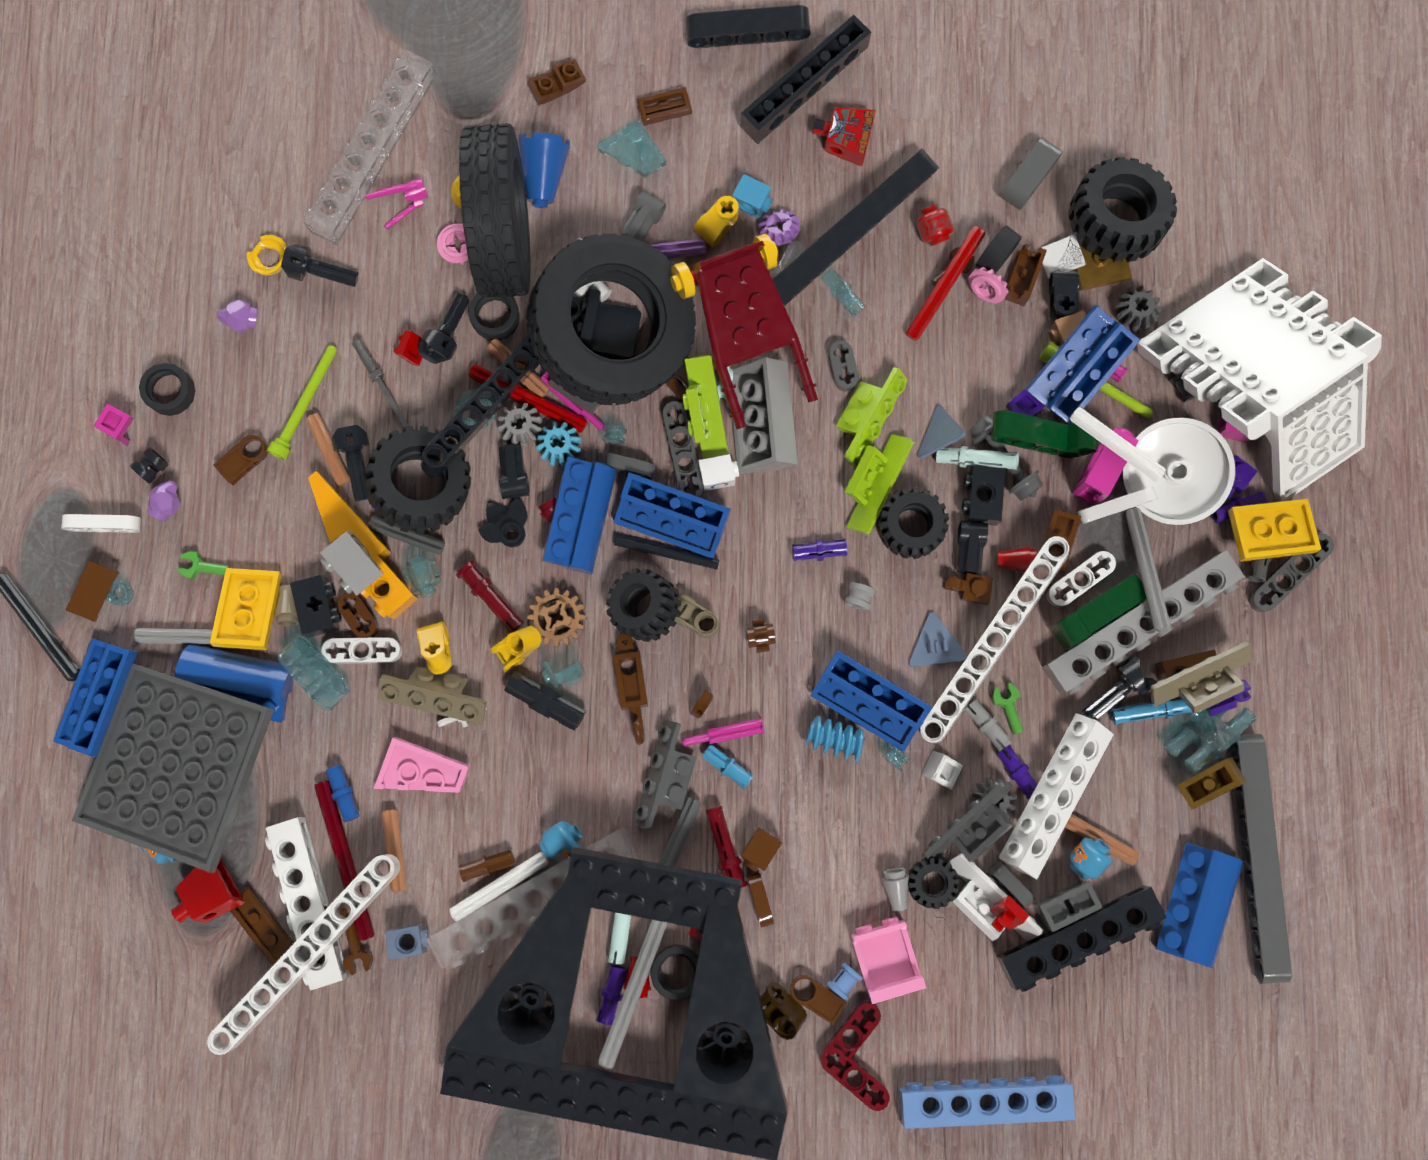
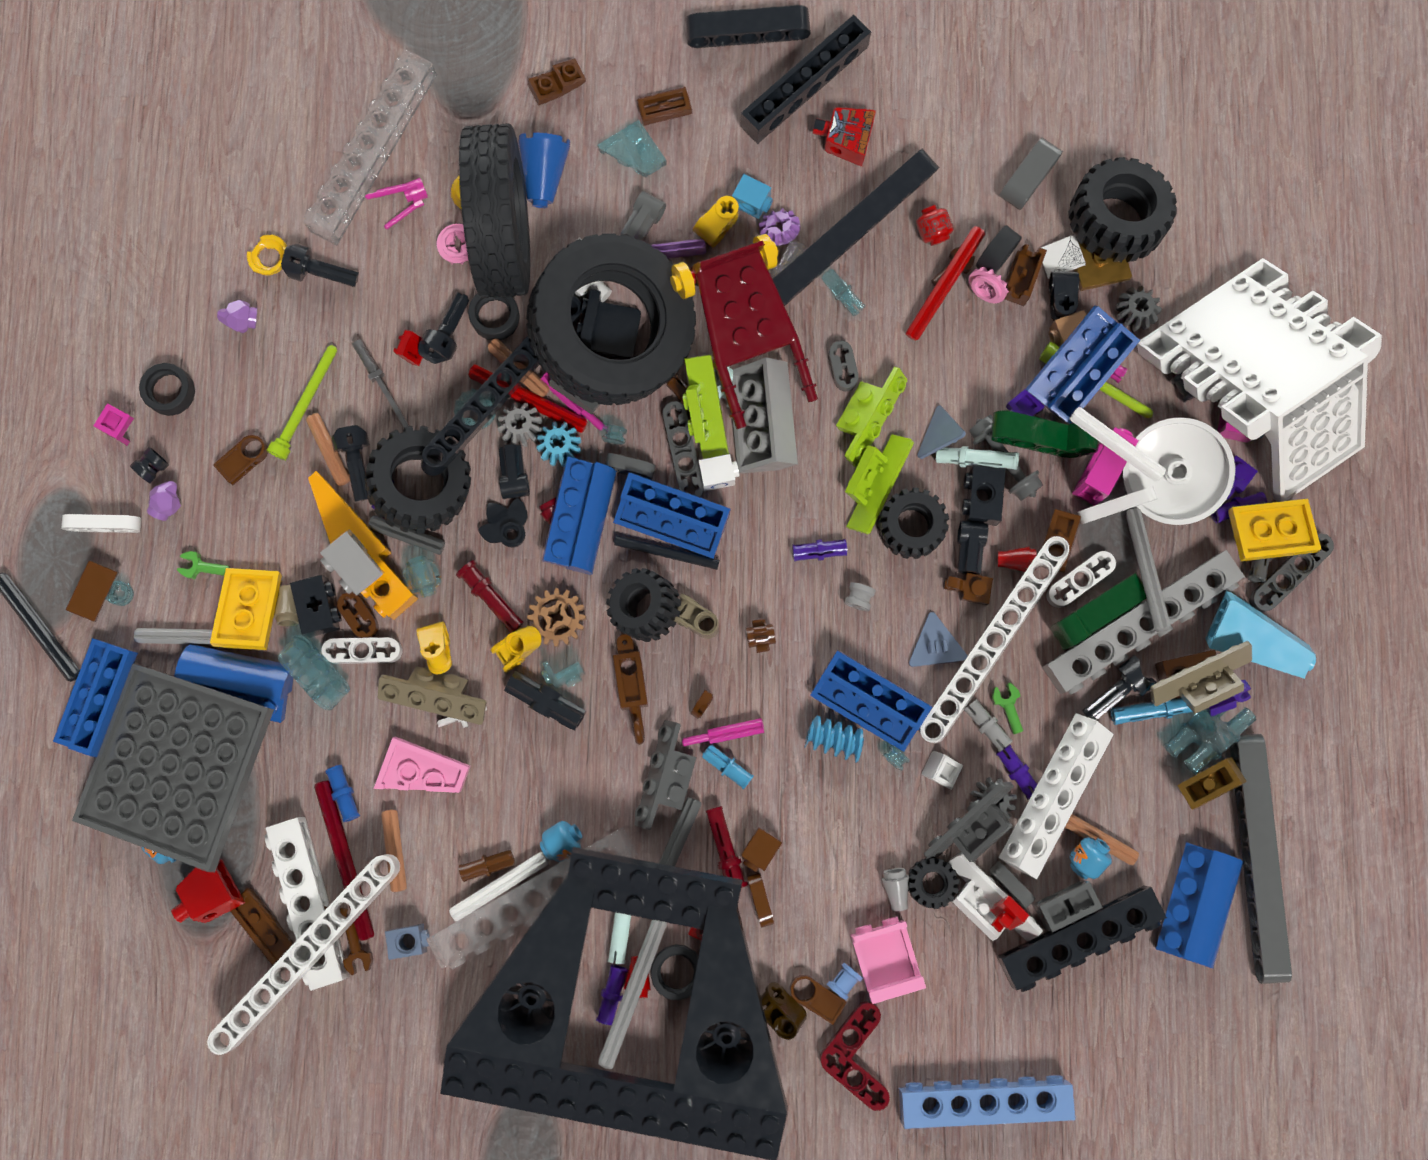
none -> medium azure slope [1205,591,1316,679]

